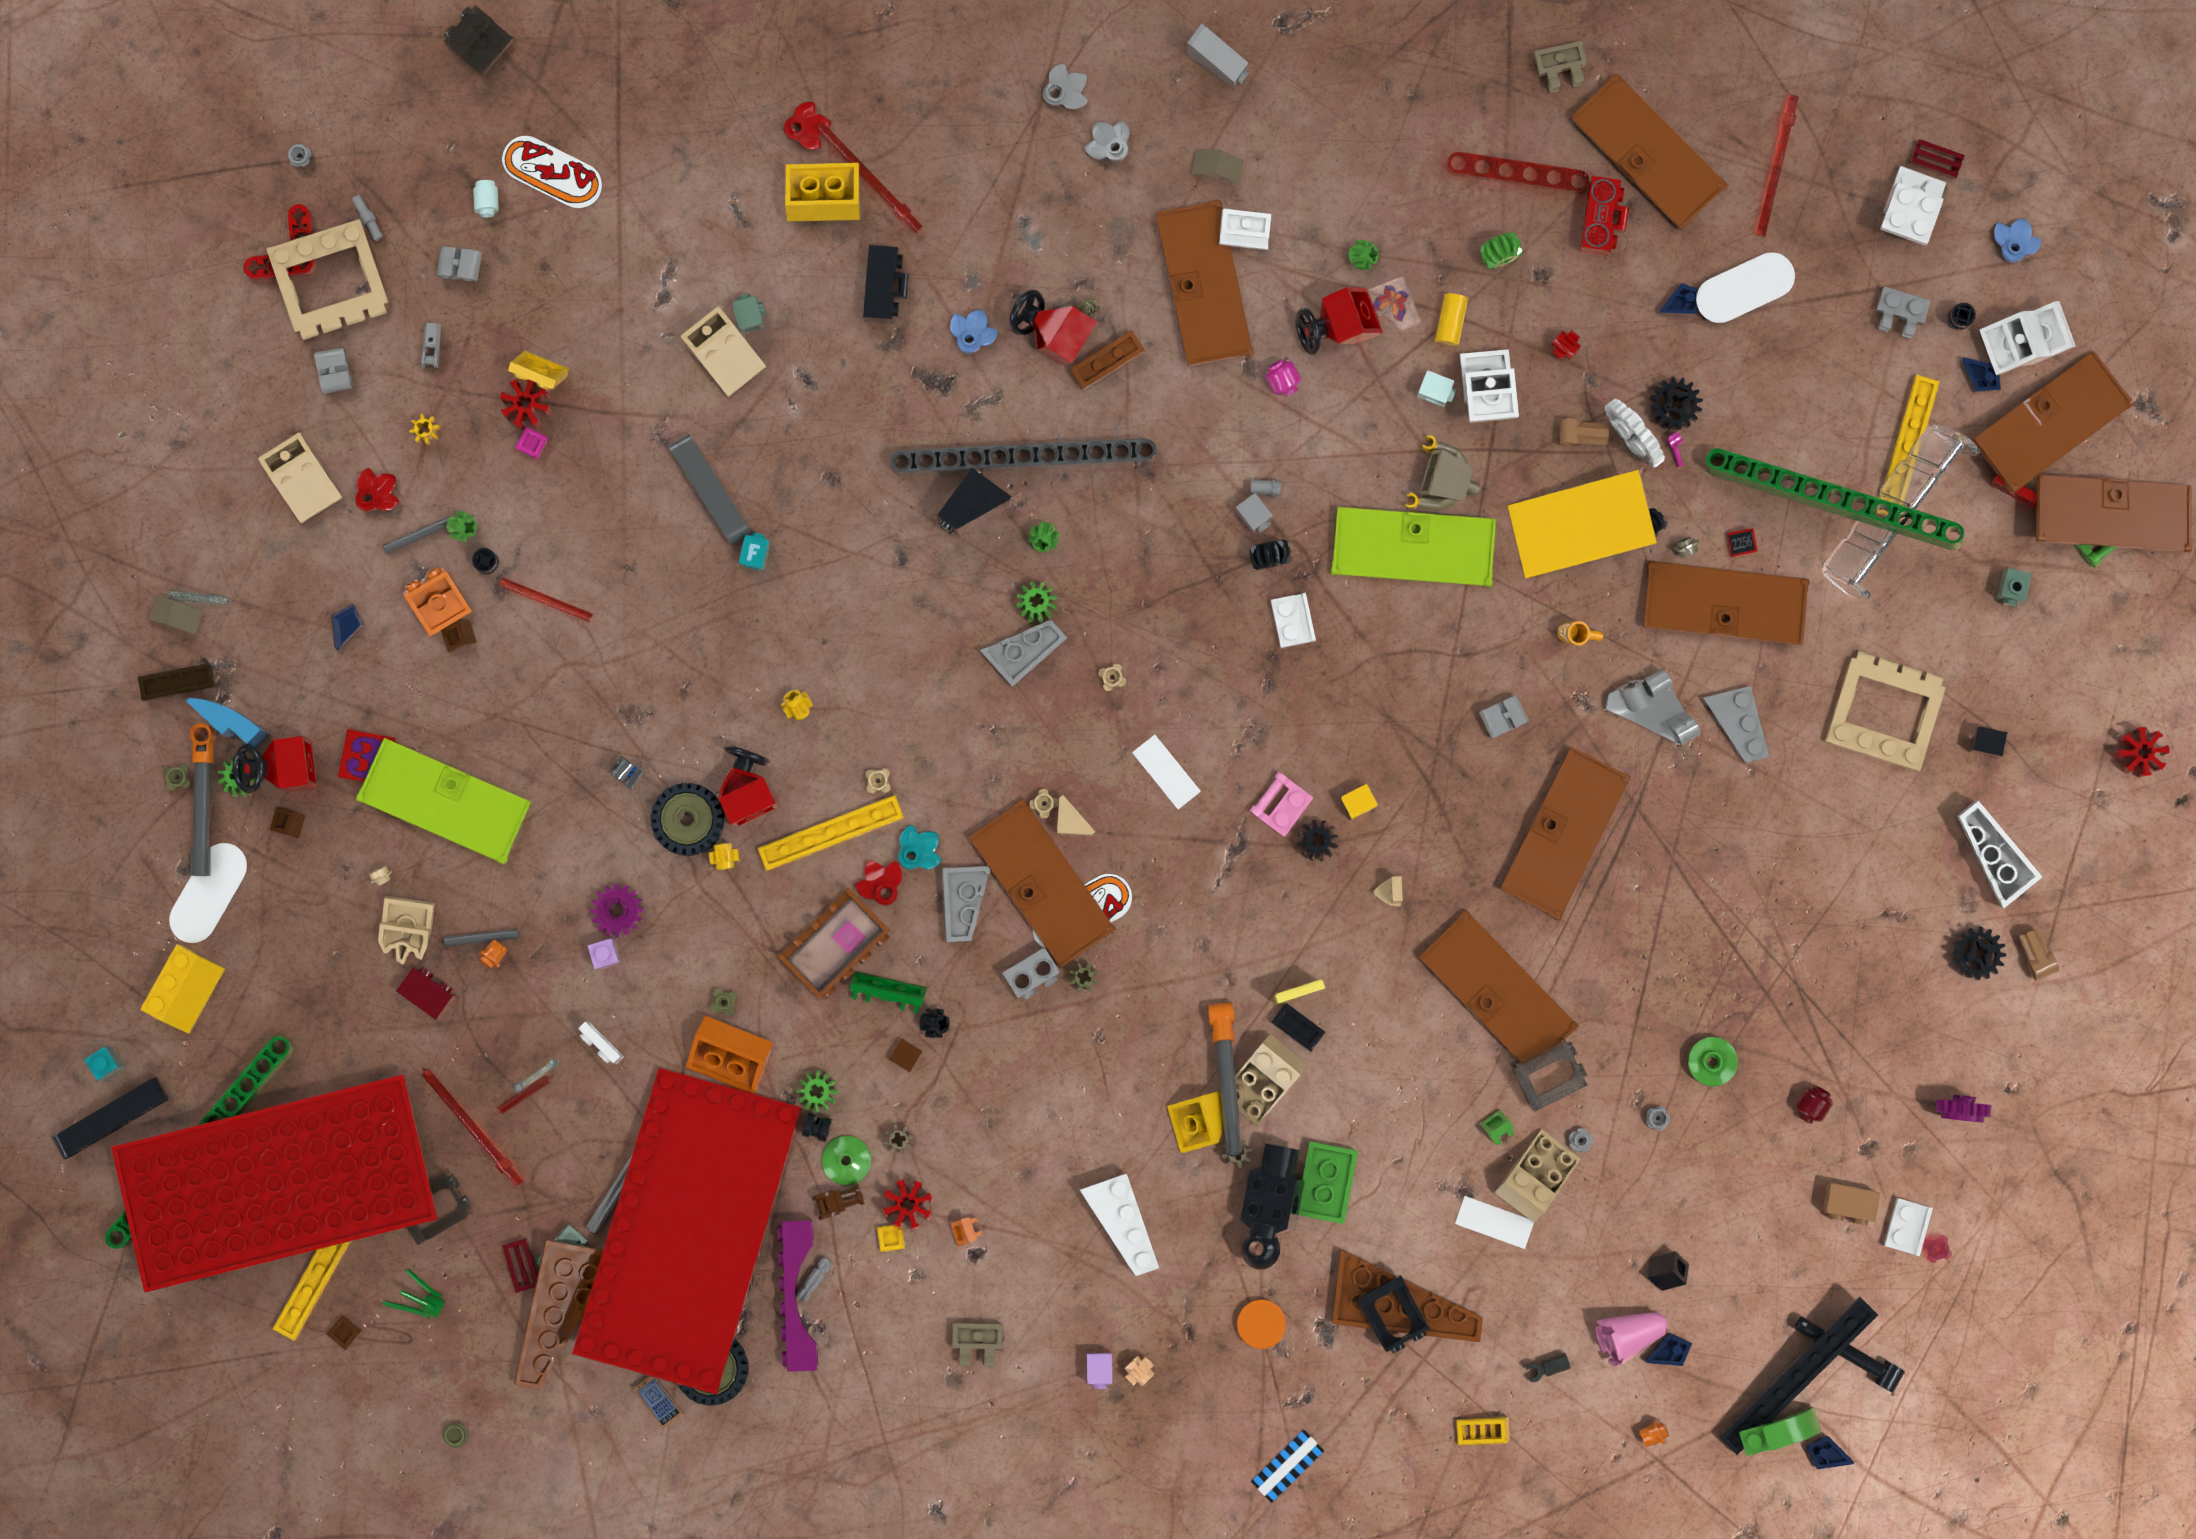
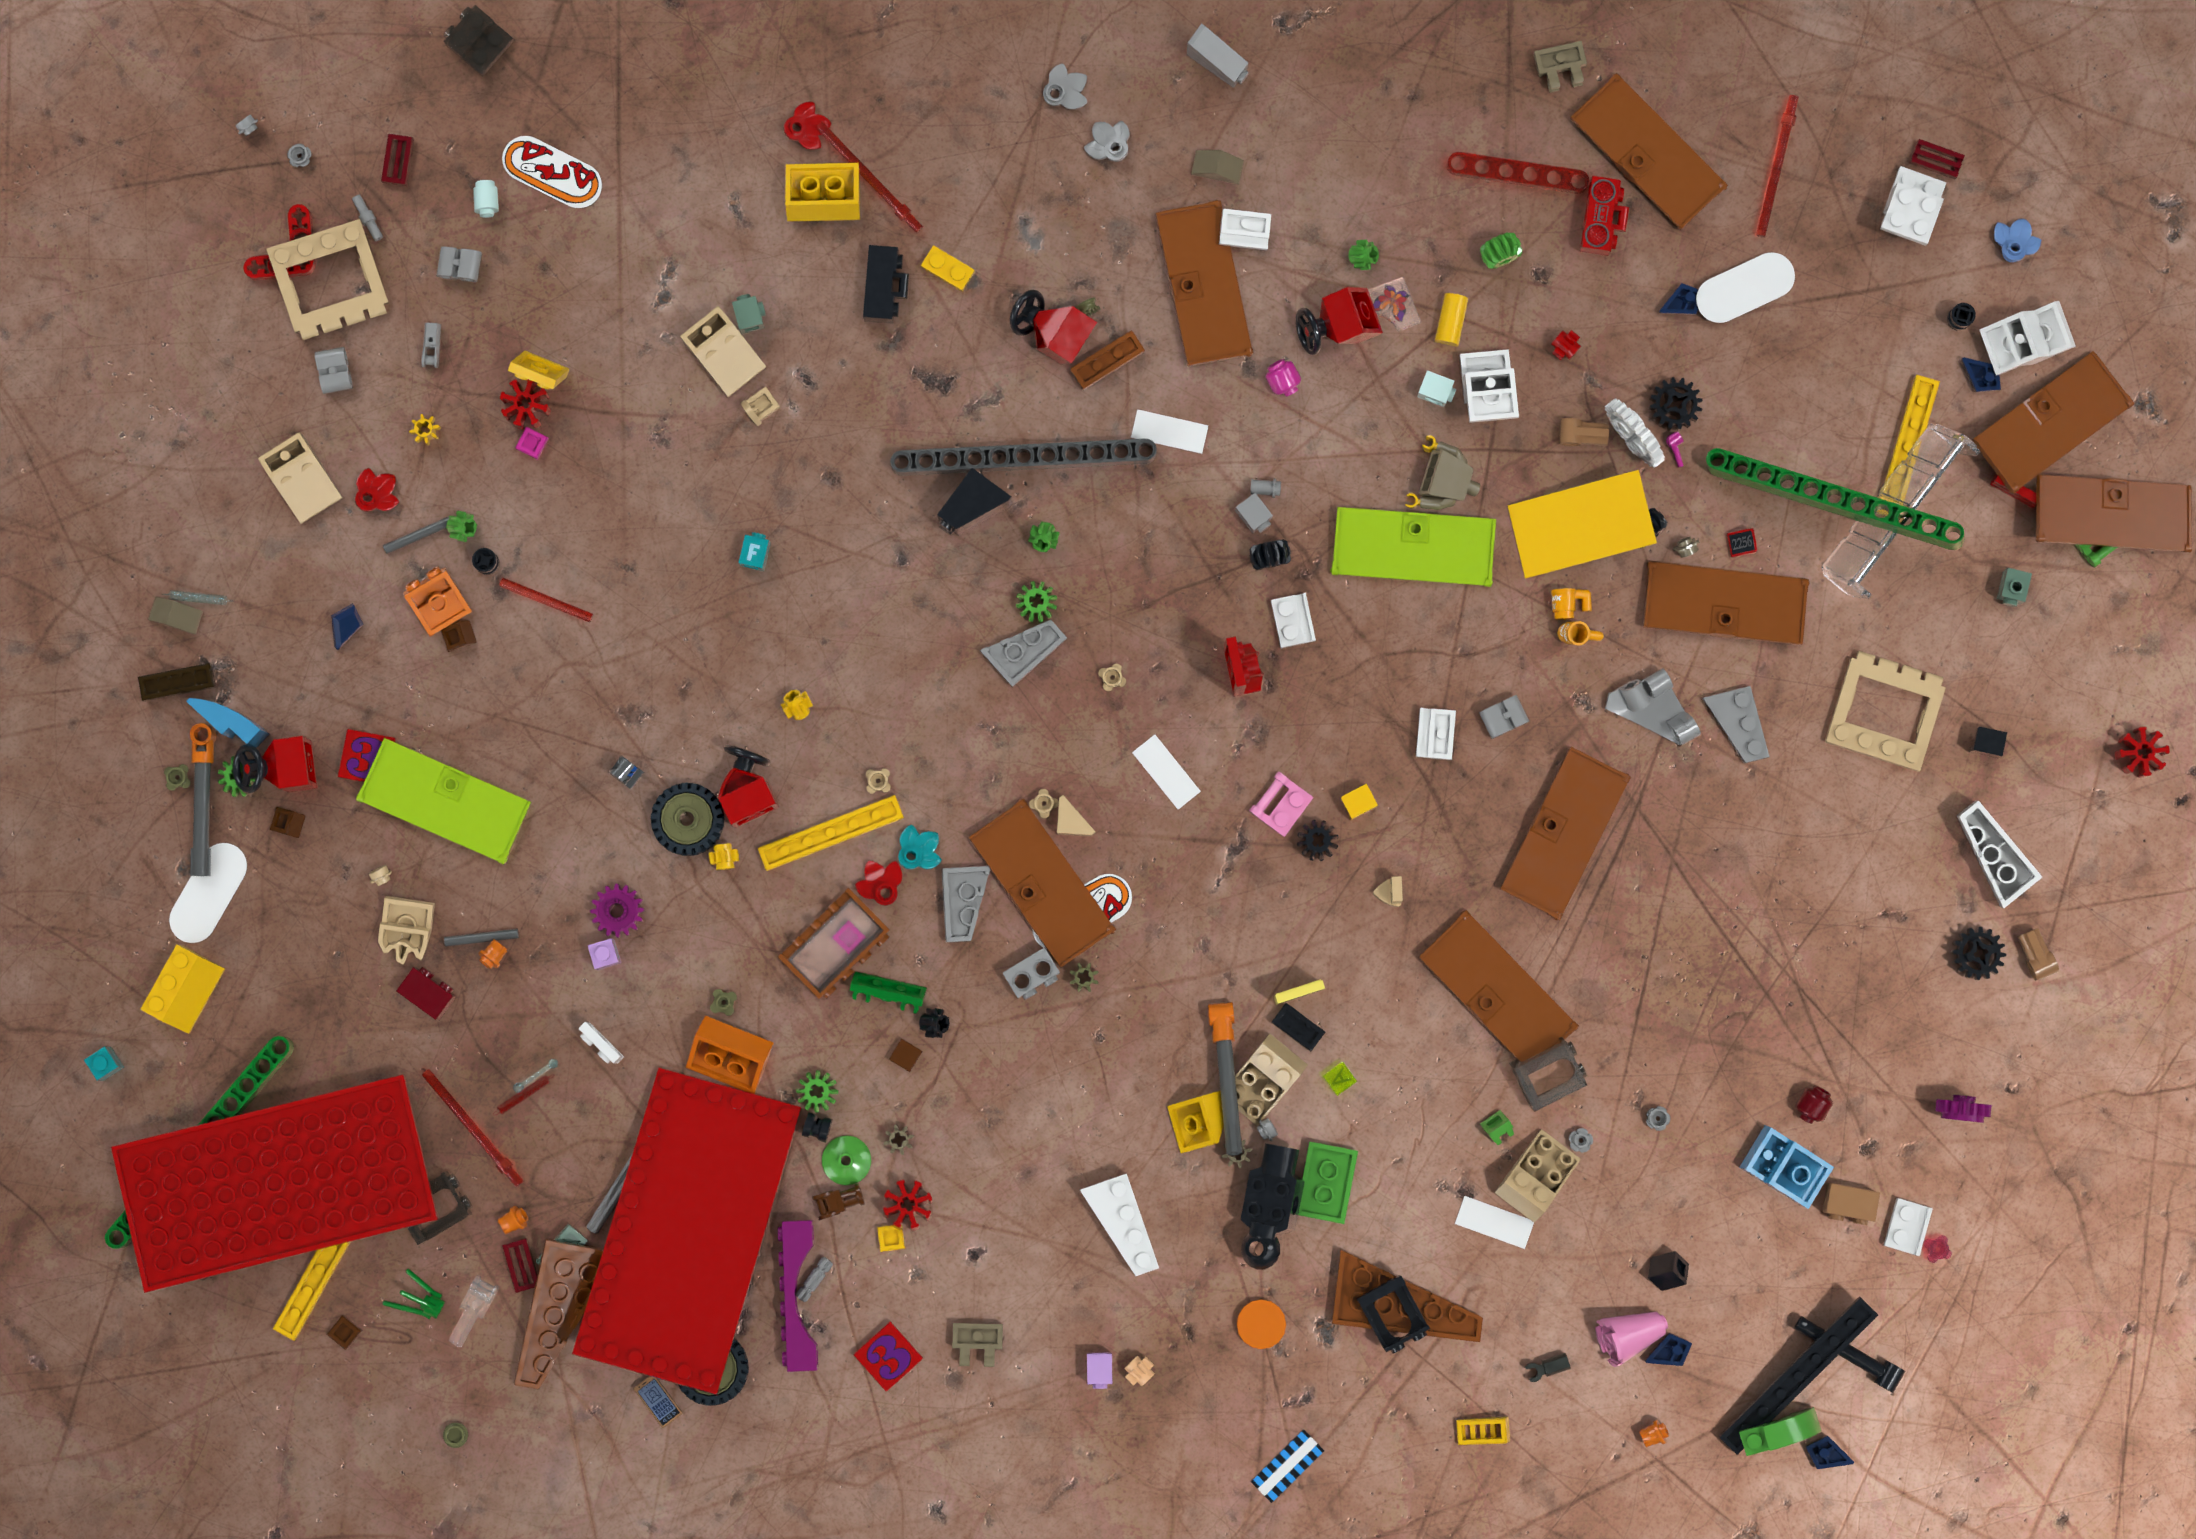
black beam [52,1077,169,1160] -> none
dark grey beam [667,433,751,545] -> none
medium blue plate [950,310,998,354] -> none
orange tile [950,1217,982,1246] -> none
bright green dish [1688,1037,1738,1087] -> none
light grey plate [1876,286,1931,339] -> none
none -> light grey plate [235,114,258,136]
none -> dark red tile [381,134,414,186]
none -> clear connector [449,1275,500,1347]
none -> orange hose [498,1206,528,1234]
none -> tan tile [741,387,780,426]
none -> tile [854,1321,923,1392]
none -> yellow plate [921,245,975,292]
none -> white sticker [1131,409,1208,454]
none -> red plate [1224,636,1264,697]
none -> light grey plate [1257,1118,1278,1141]
none -> clear neon green tile [1323,1061,1357,1096]
none -> white plate [1416,708,1456,760]
none -> light orange piece [1551,588,1592,620]
none -> dark azure slope [1739,1125,1834,1209]

